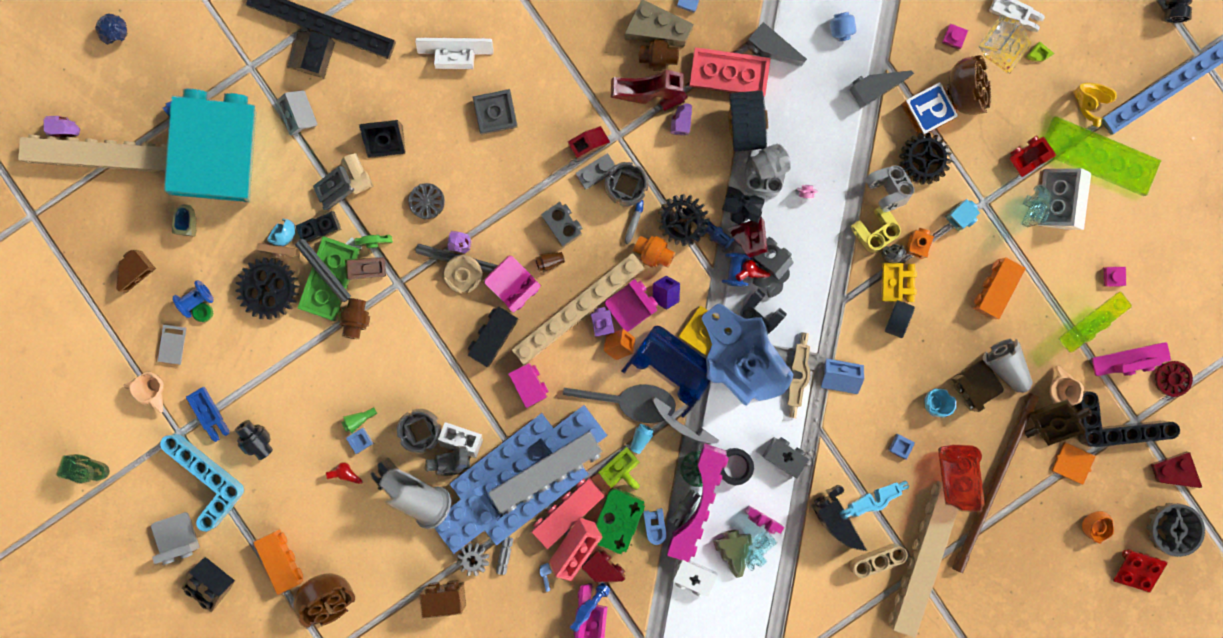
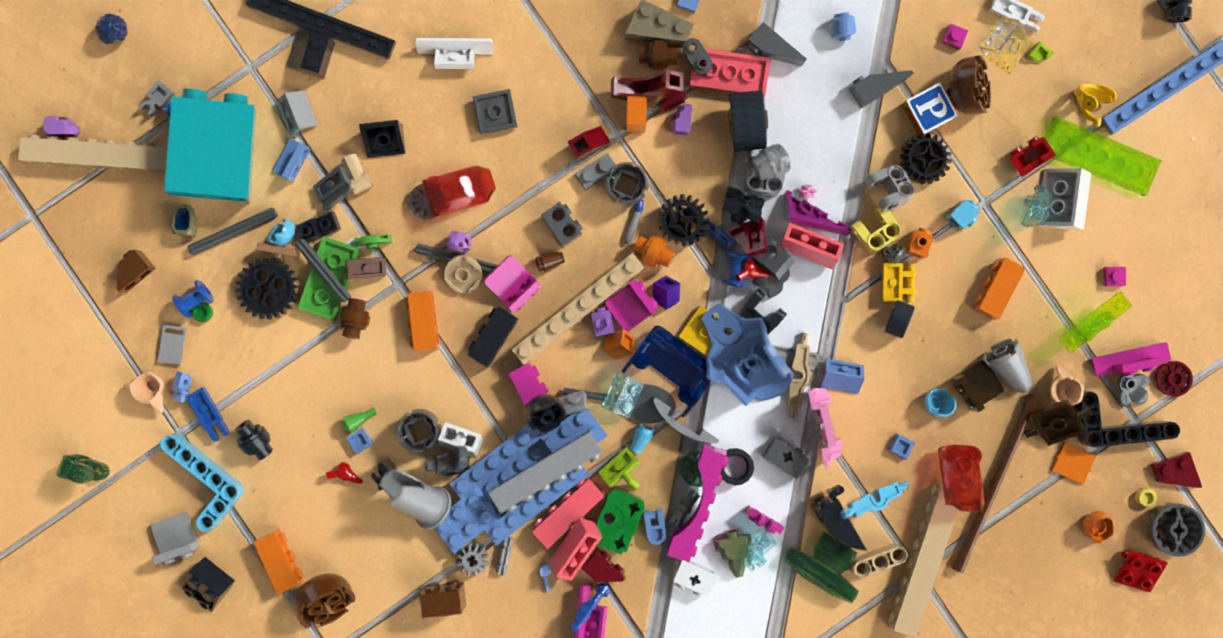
none -> light grey plate [140,81,175,117]
none -> medium blue piece [171,371,192,402]
none -> dark grey axle [188,207,278,255]
none -> medium blue panel [273,138,311,182]
none -> orange brick [405,291,440,351]
none -> clear red slope [422,165,496,218]
none -> black cylinder [526,394,566,432]
none -> light grey plate [558,390,587,415]
none -> clear light blue bracket [602,372,644,419]
none -> orange slope [626,96,647,133]
none -> dark grey plate [683,38,712,75]
none -> coral brick [779,223,844,269]
none -> magenta wing [783,190,851,236]
none -> clear green plate [784,532,859,603]
none -> bright pink piece [808,388,842,468]
none -> dark grey plate [1117,373,1151,407]
none -> light yellow tile [1135,488,1157,508]

